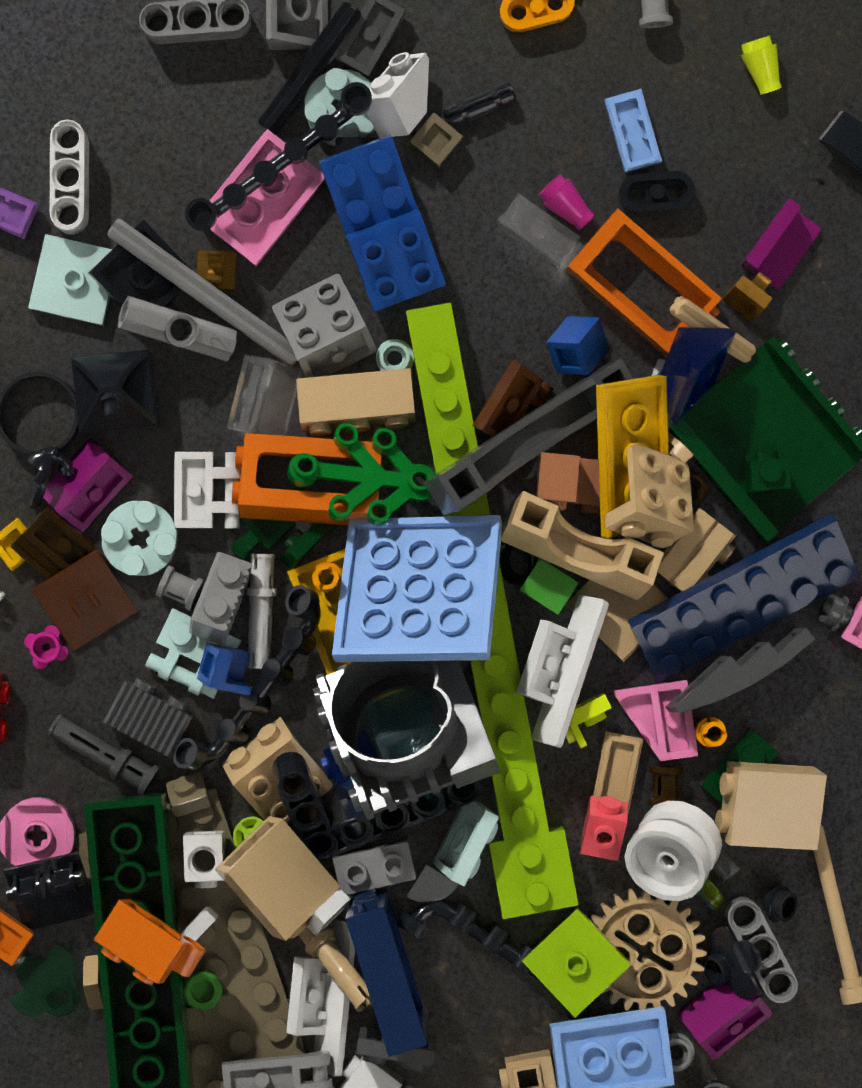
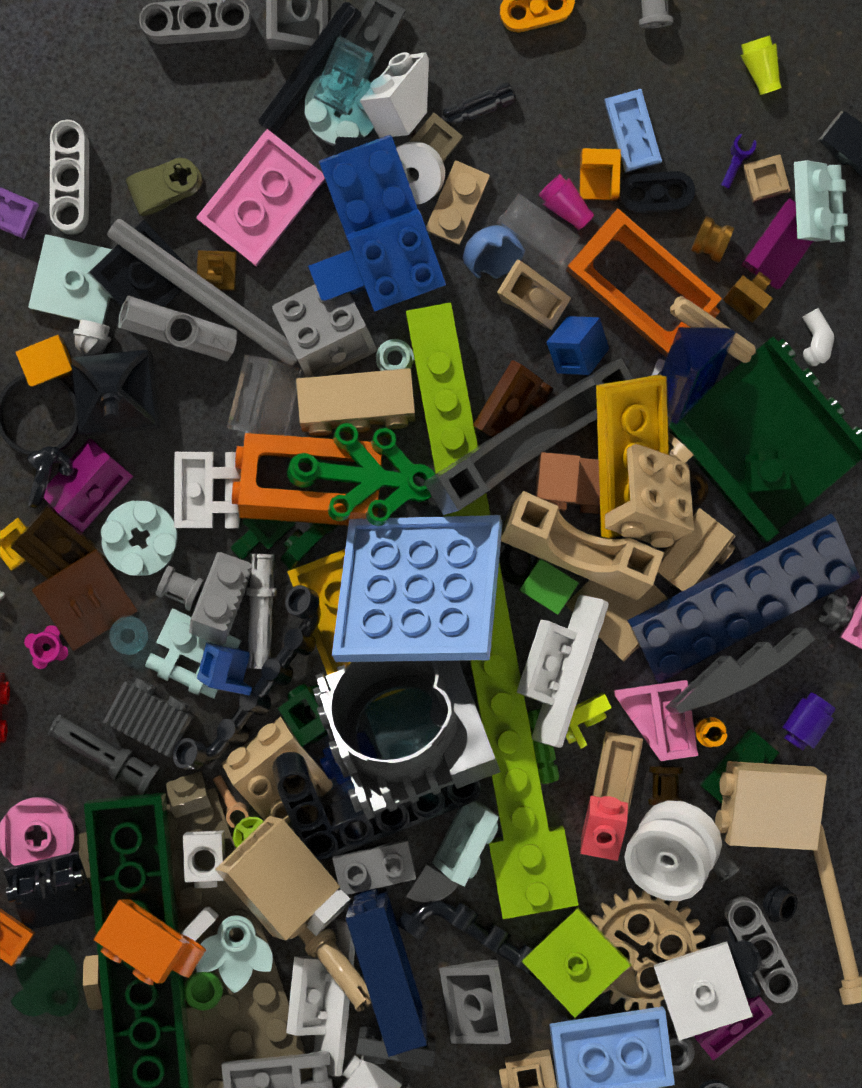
black bar [185,82,372,231] -> none
light orange pin [312,562,342,593] -> none
clear neon green tile [696,878,725,911] -> none
none -> light orange panel [16,335,73,387]
none -> white plate [73,320,111,356]
none -> clear light blue plate [110,617,148,655]
none -> olive piece [125,157,203,216]
none -> light aqua plate [196,915,273,993]
none -> light nougat hand [213,775,249,828]
none -> dark green brick [278,684,328,747]
none -> blue panel [308,250,366,301]
none -> clear light blue slope [313,36,375,115]
none -> white piece [396,142,445,205]
none -> tan plate [426,160,490,247]
none -> light grey slope [439,958,511,1044]
none -> medium blue hair [463,225,525,279]
none -> tan slope [497,259,571,330]
none -> bright green axle [527,709,559,784]
none -> light orange panel [579,148,621,201]
none -> white plate [654,941,753,1041]
none -> pearl gold wheel [691,216,734,263]
none -> dark purple hand [721,134,757,189]
none -> tan tile [742,155,790,203]
none -> dark purple brick [782,692,836,751]
none -> light aqua plate [794,160,848,243]
none -> white arm [802,308,834,366]

